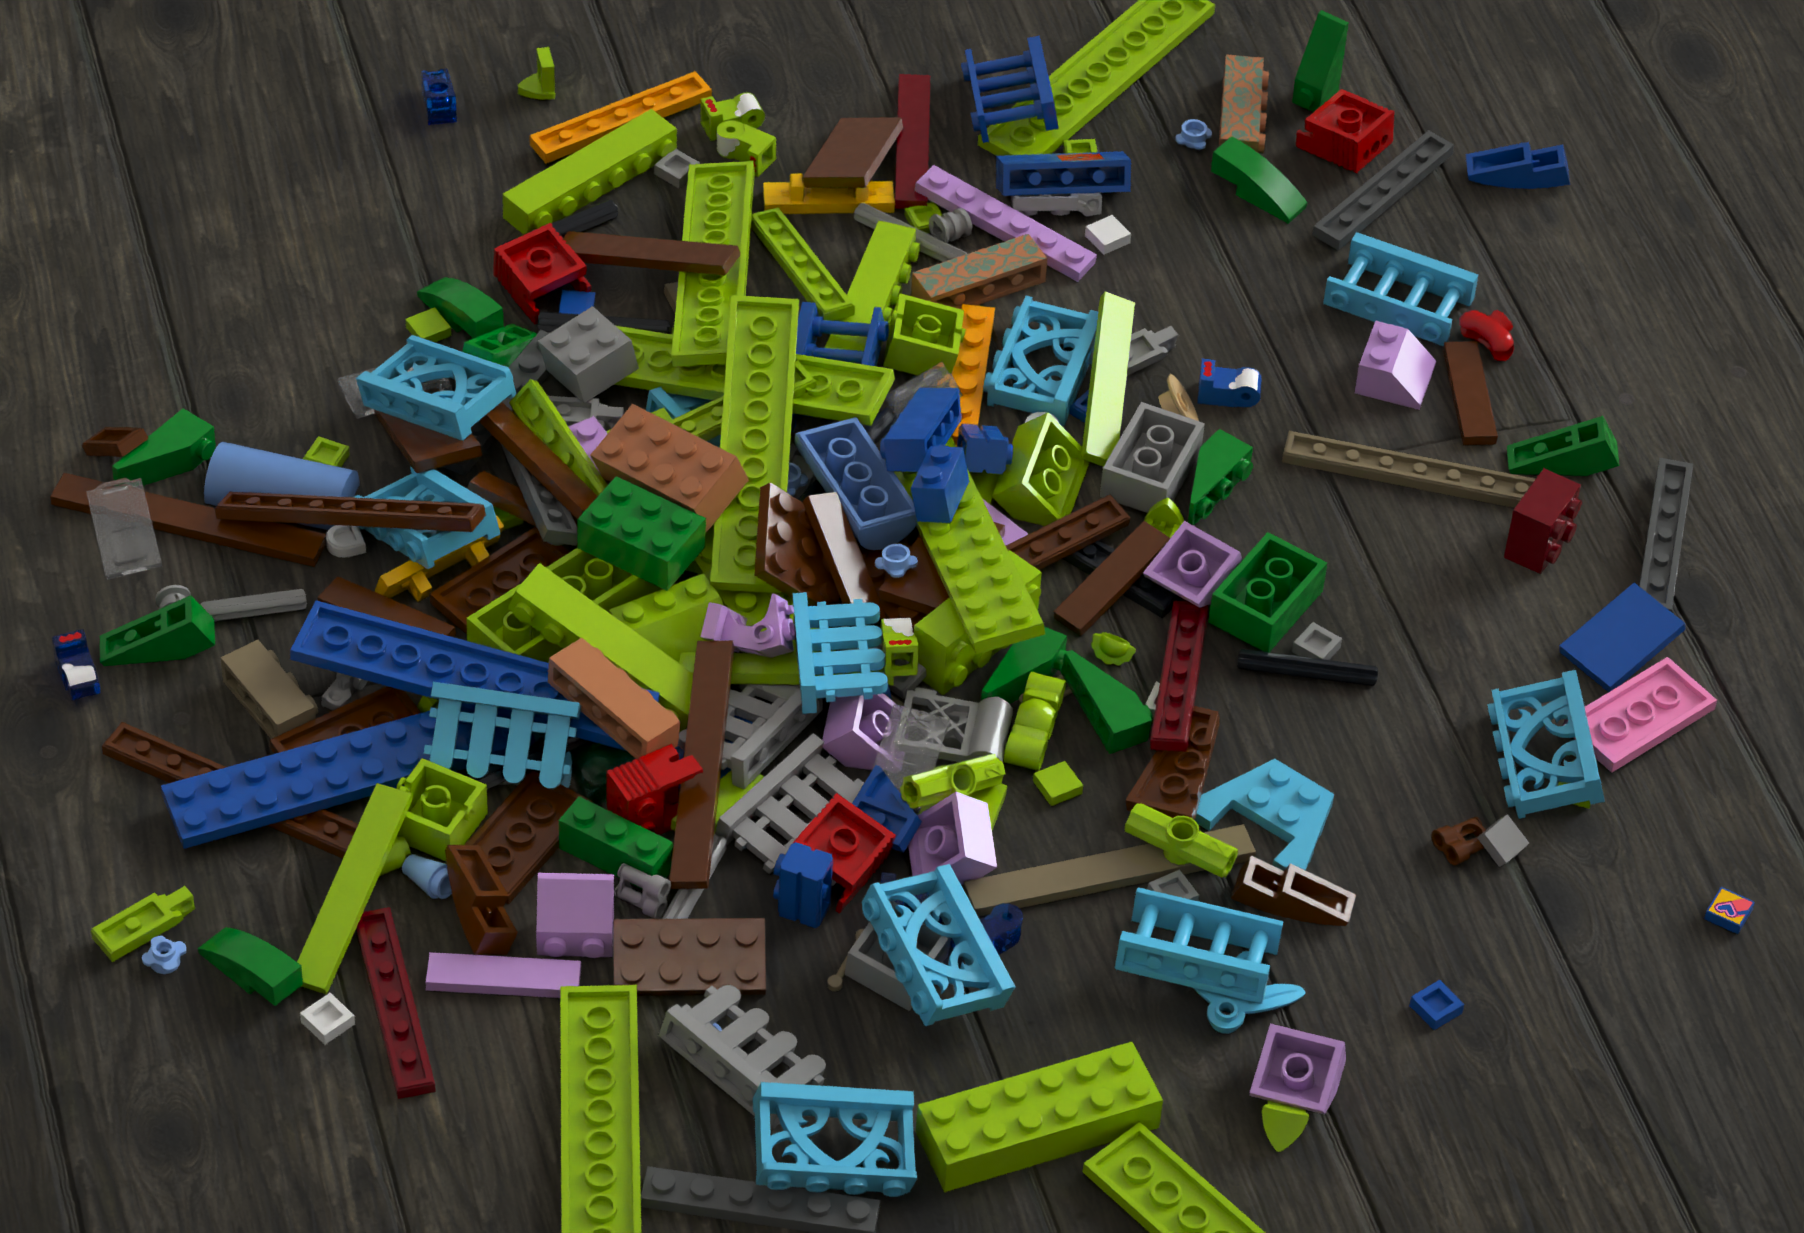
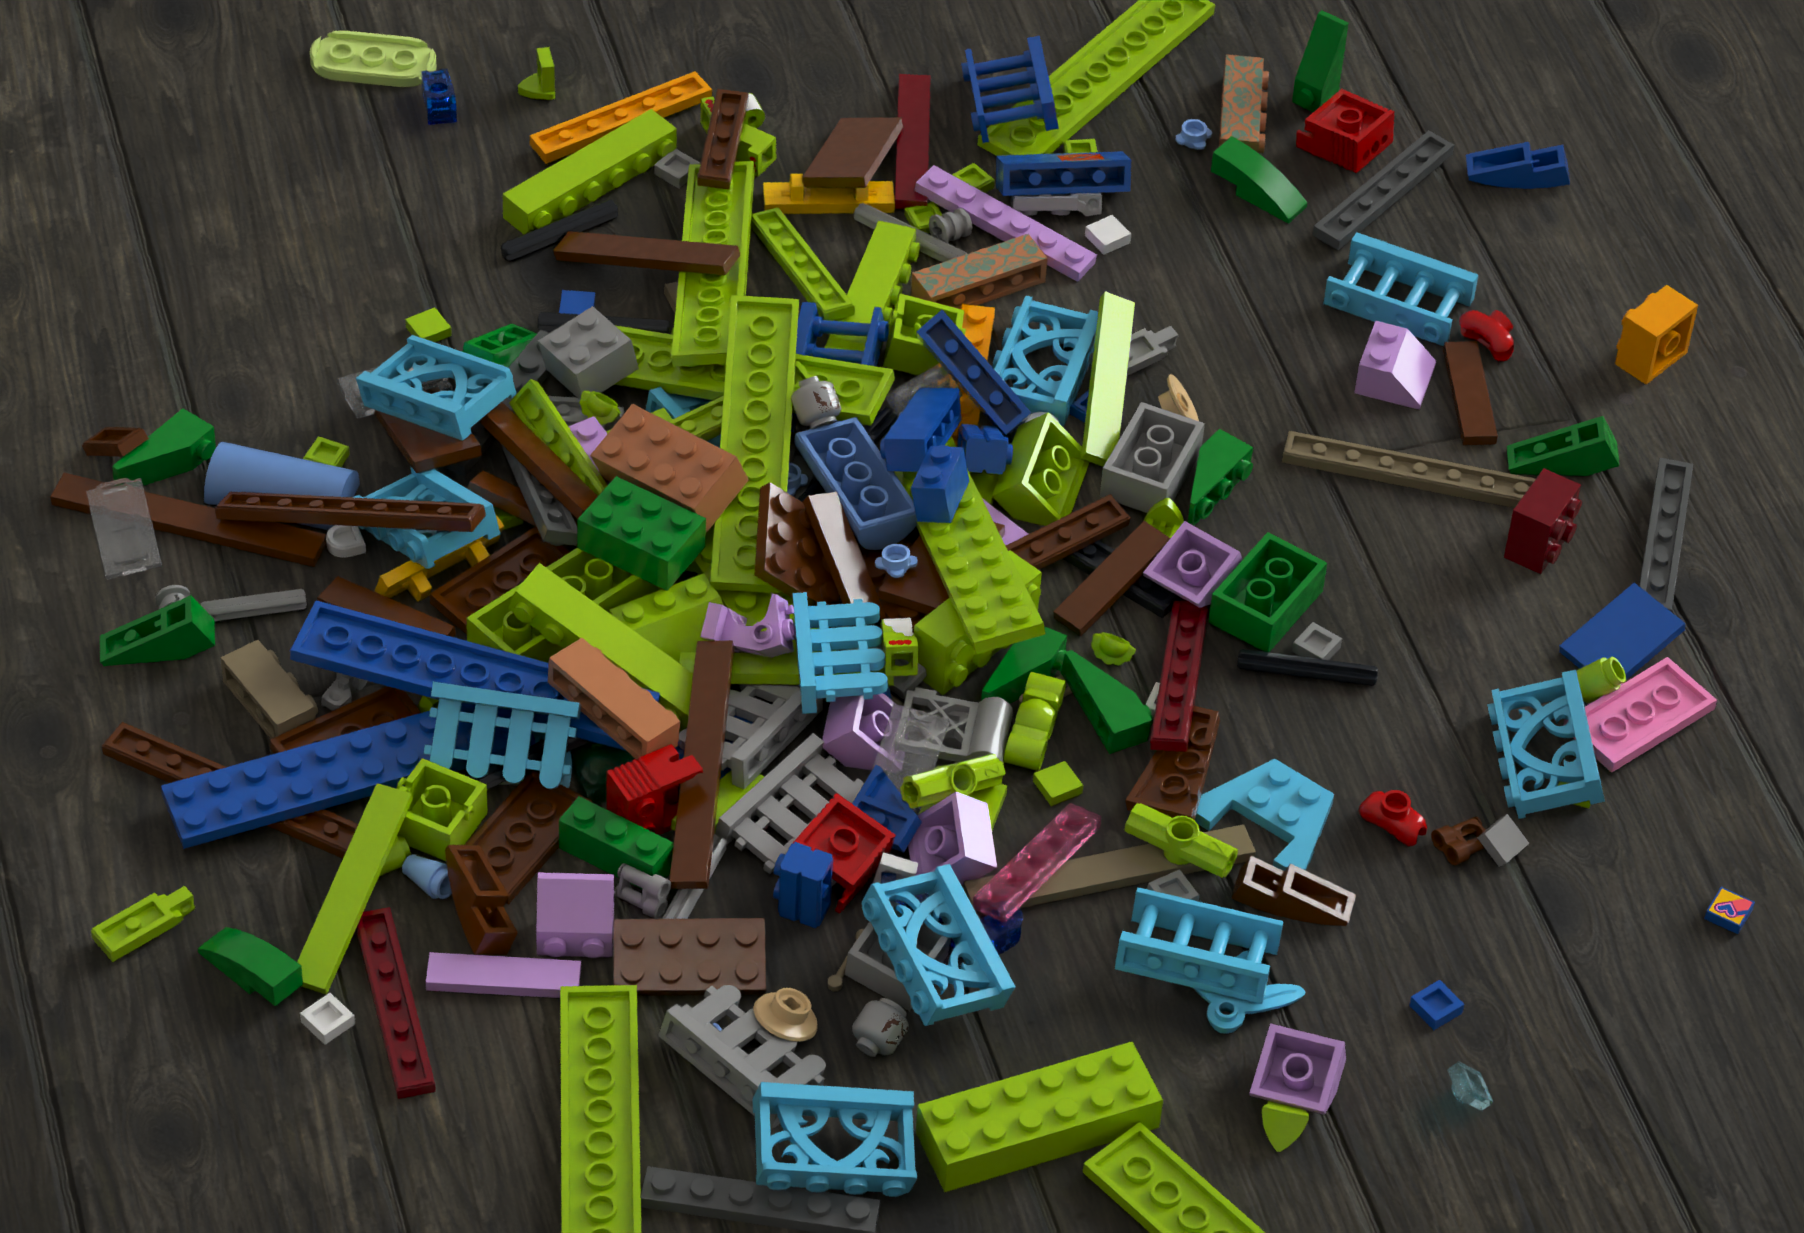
clear blue leg [52,629,101,701] -> none
light blue plate [142,936,186,974] -> none
green slope [417,277,504,339] -> none
red piece [493,223,591,325] -> none
blue leg [1197,359,1262,407] -> none
none -> yellowish green tile [310,30,437,87]
none -> lime piece [579,391,620,425]
none -> reddish brown tile [697,89,749,190]
none -> tan piece [753,988,818,1042]
none -> light grey head [791,376,841,429]
none -> light grey head [852,998,909,1057]
none -> white tile [873,852,919,884]
none -> blue brick [916,310,1032,437]
none -> lime tile [952,163,995,193]
none -> clear pink plate [973,803,1101,922]
none -> red piece [1358,790,1427,846]
none -> clear light blue plate [1447,1061,1494,1111]
none -> lime brick [1576,657,1626,704]
none -> light orange brick [1615,285,1698,385]

